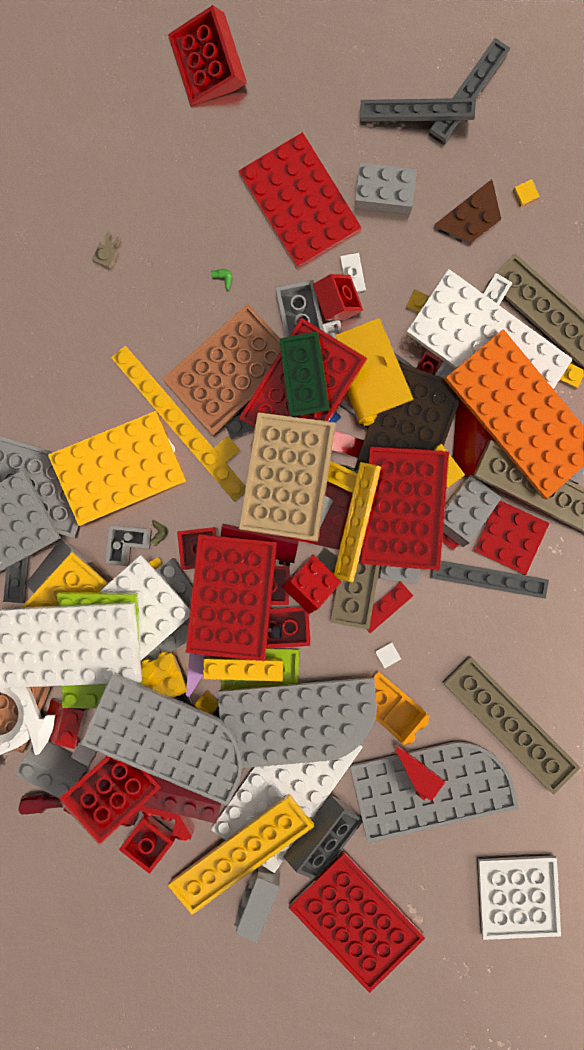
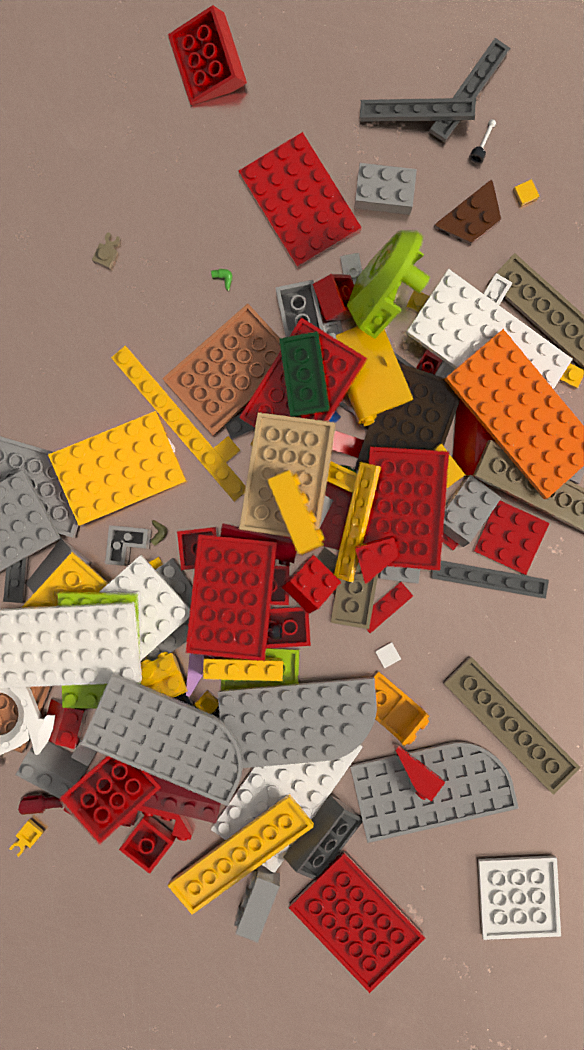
none -> yellow plate [9,819,44,857]
none -> yellow brick [268,470,324,555]
none -> lime animal [347,230,430,339]
none -> red wing [354,535,399,583]
none -> black hinge [469,119,496,164]

